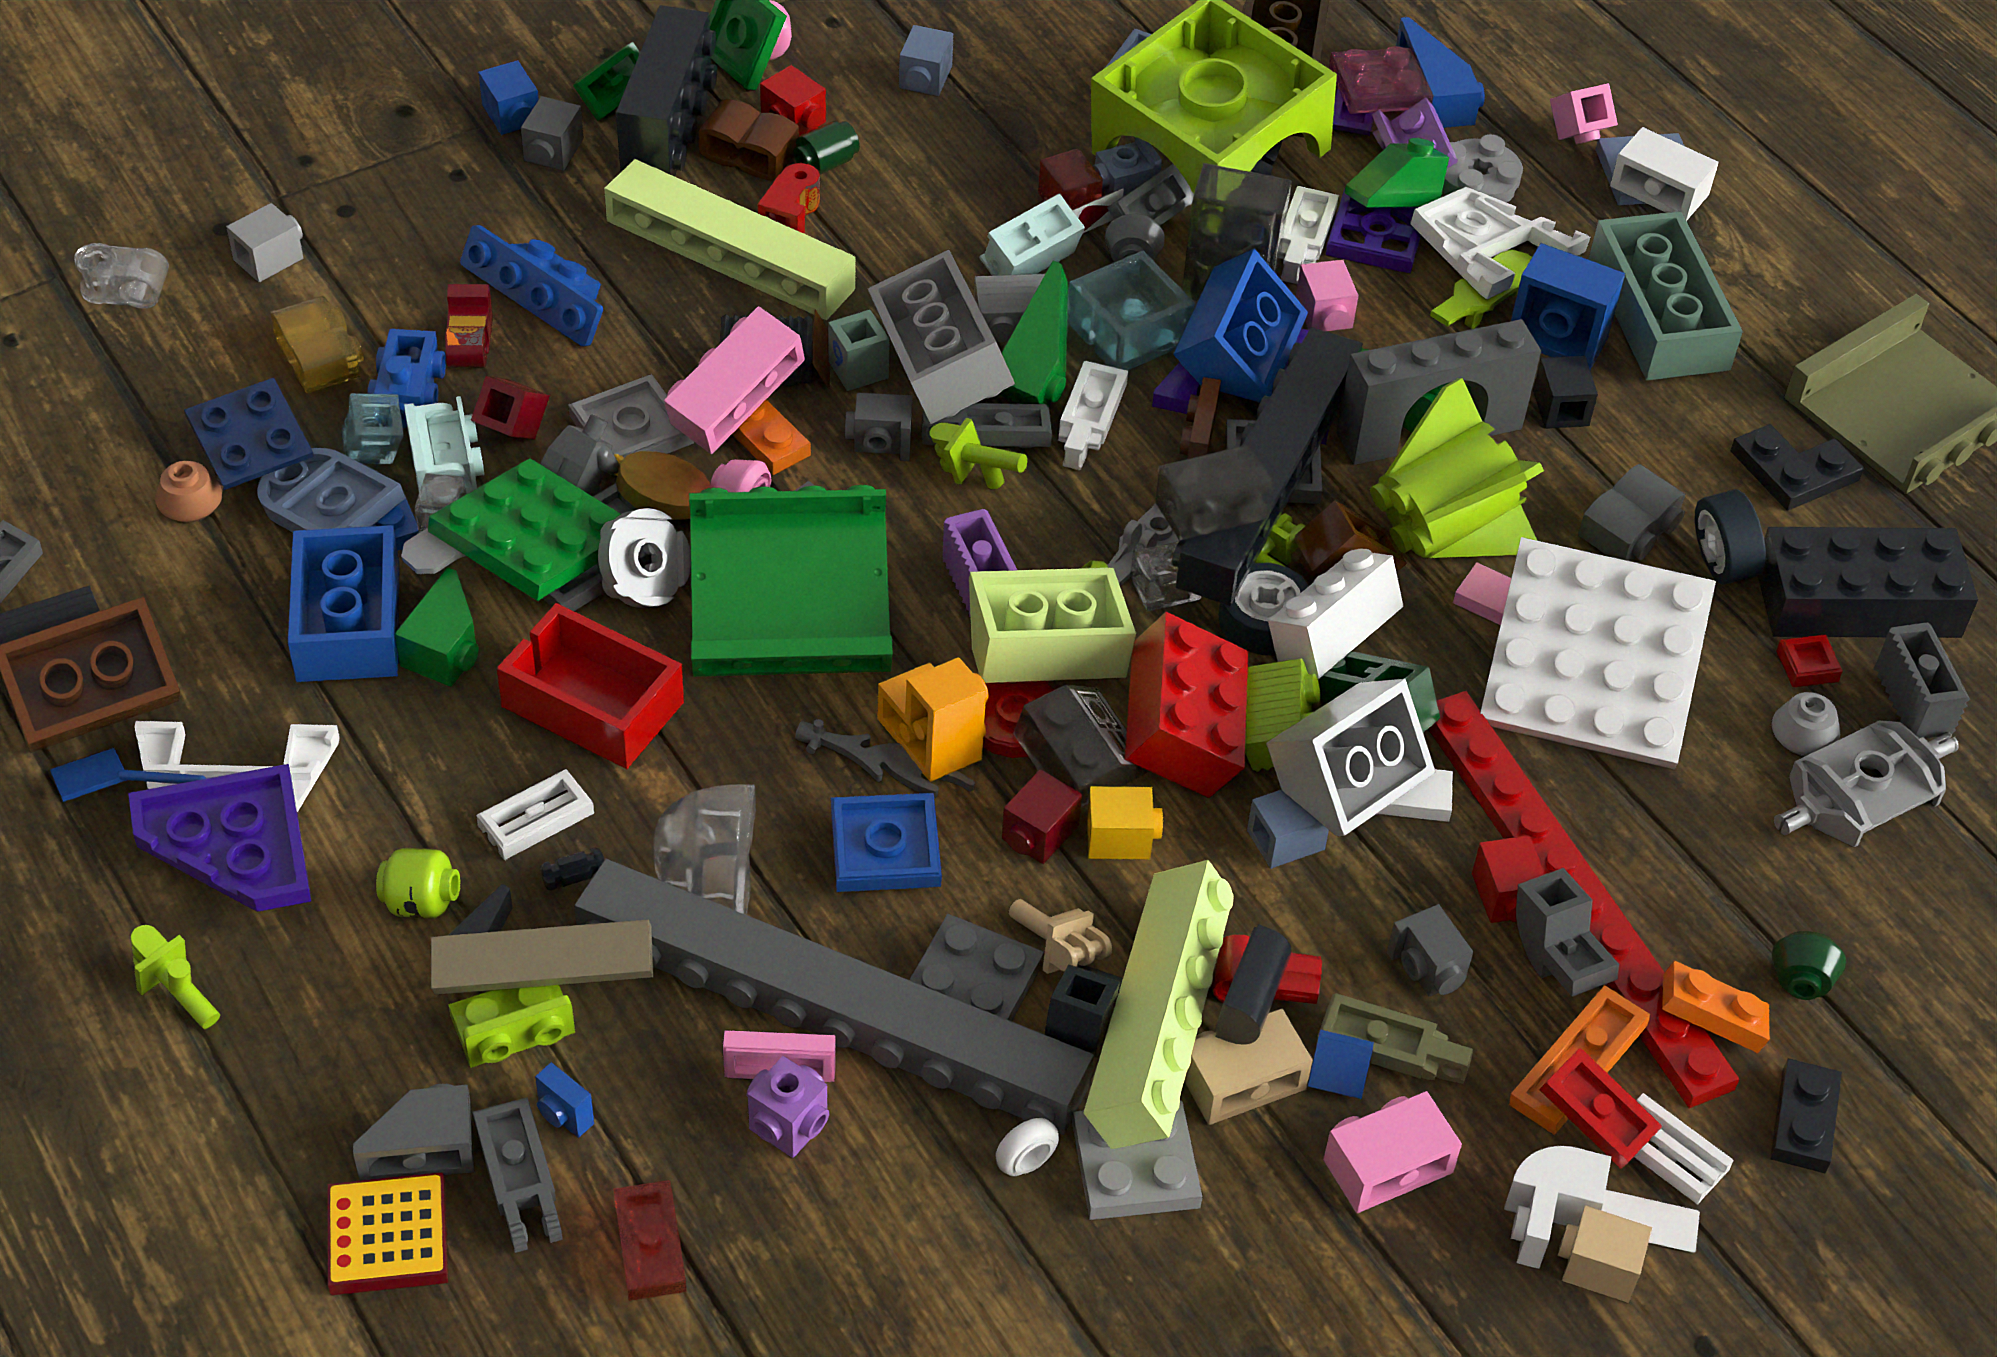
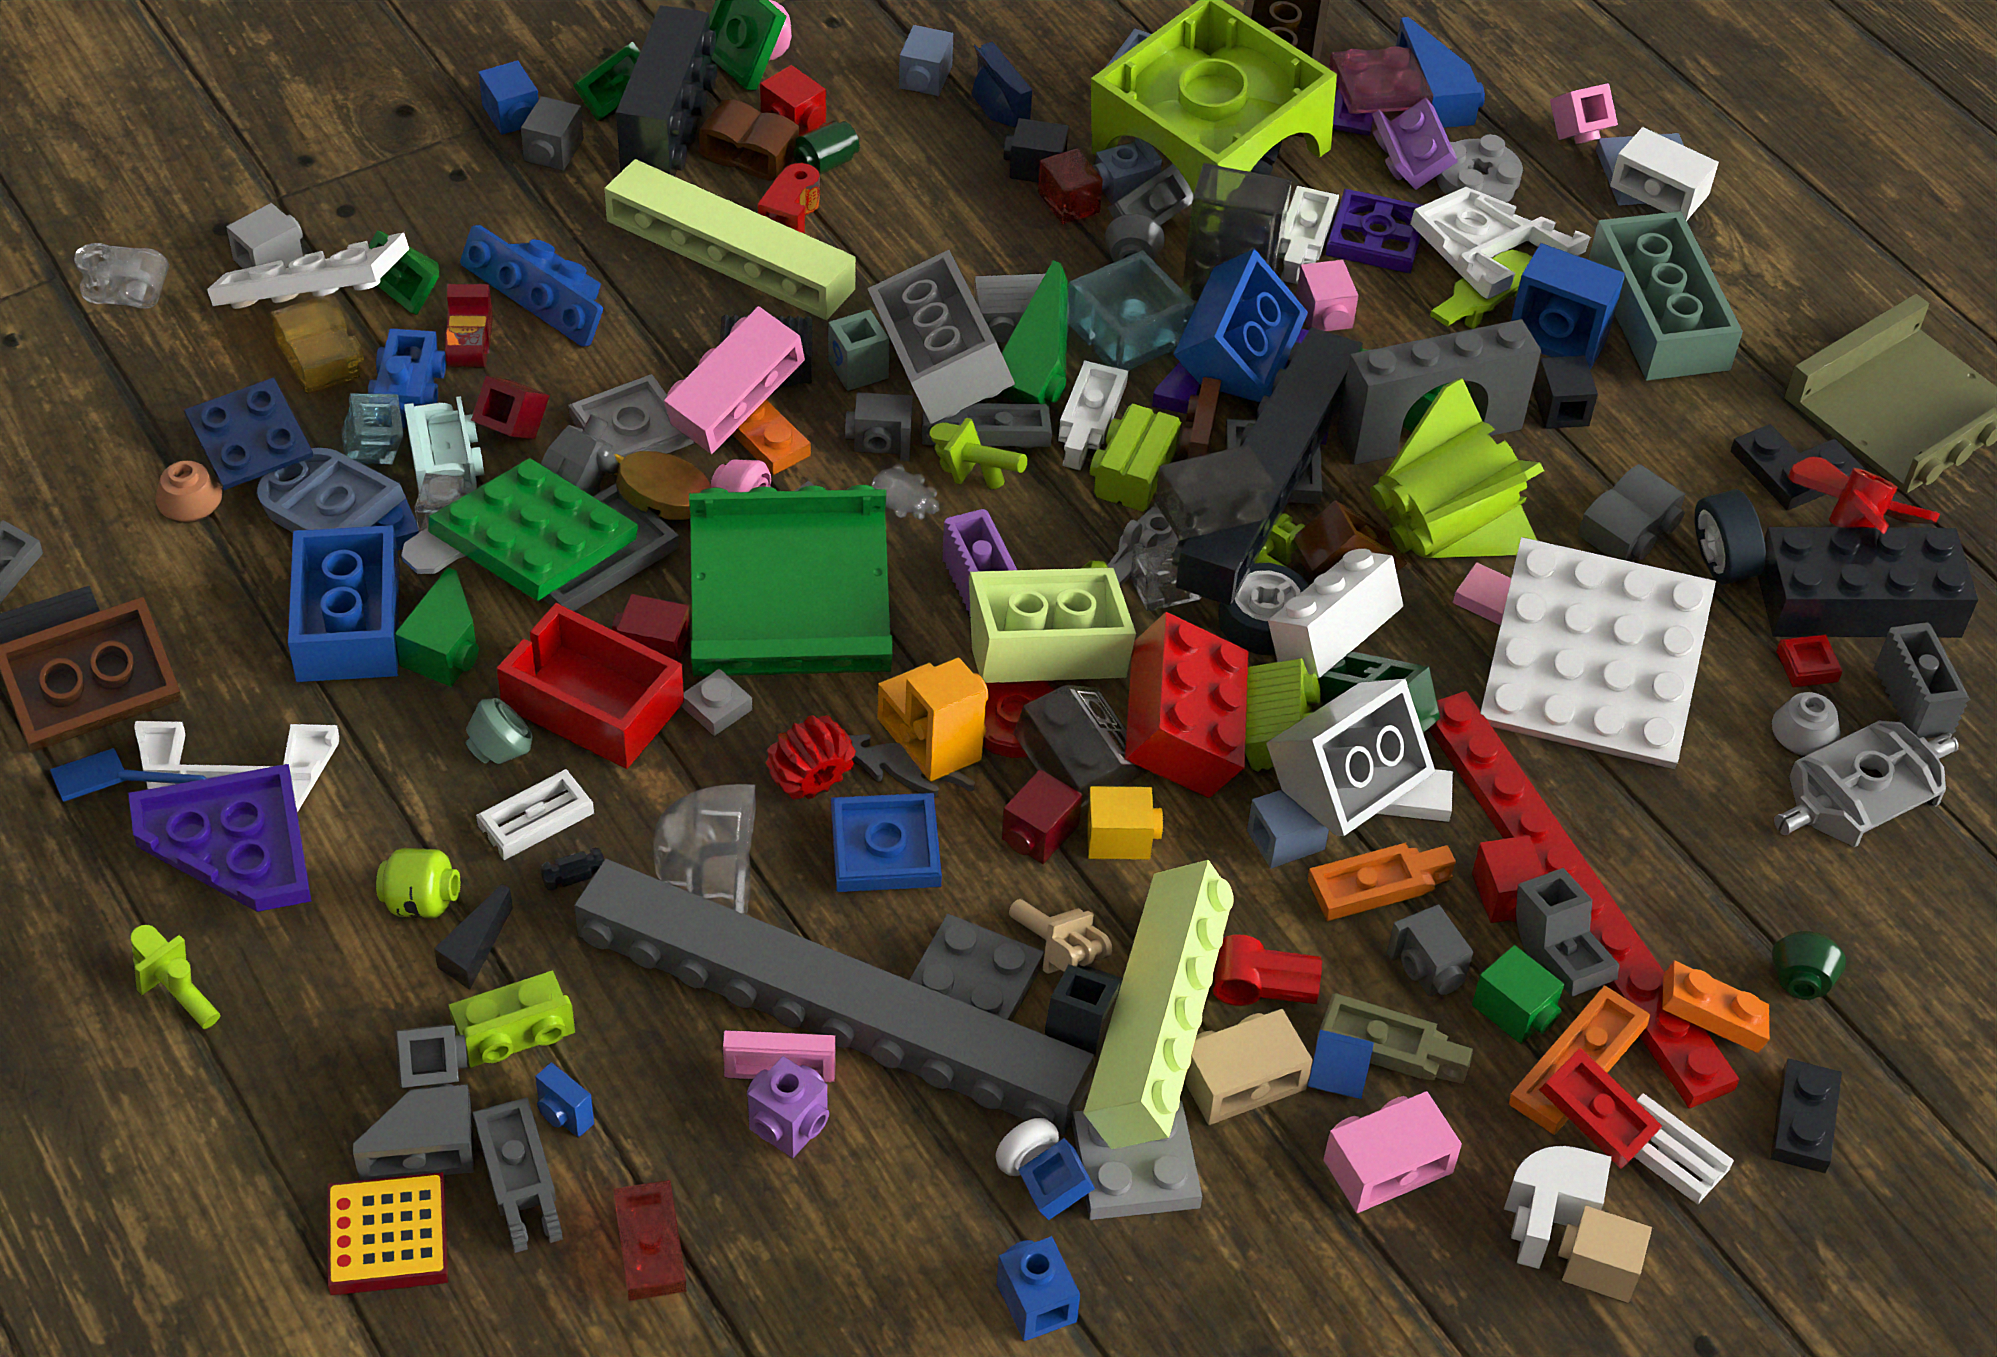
dark tan tile [431,919,653,995] -> none
light grey plate [598,508,691,608] -> none
reddish brown sticker [813,309,830,389] -> none
light aqua hinge [979,193,1085,276] -> none
sticker [1072,188,1124,234] -> none
black brick [1214,924,1292,1045] -> none
green slope [1344,138,1449,207] -> none
white sticker [1601,1190,1700,1253] -> none
none -> white wing [207,232,409,309]
none -> green slope [368,230,439,315]
none -> dark grey brick [394,1024,467,1088]
none -> sand green cone [466,698,533,764]
none -> dark red brick [611,594,690,663]
none -> light grey plate [682,669,752,736]
none -> red gear [766,715,856,800]
none -> clear piece [872,464,939,520]
none -> dark blue slope [972,42,1032,128]
none -> blue brick [996,1236,1080,1342]
none -> black brick [1003,118,1069,186]
none -> blue plate [1018,1138,1095,1220]
none -> lime brick [1090,403,1181,512]
none -> orange hinge [1308,843,1456,921]
none -> green brick [1472,945,1564,1044]
none -> red piece [1788,457,1940,534]

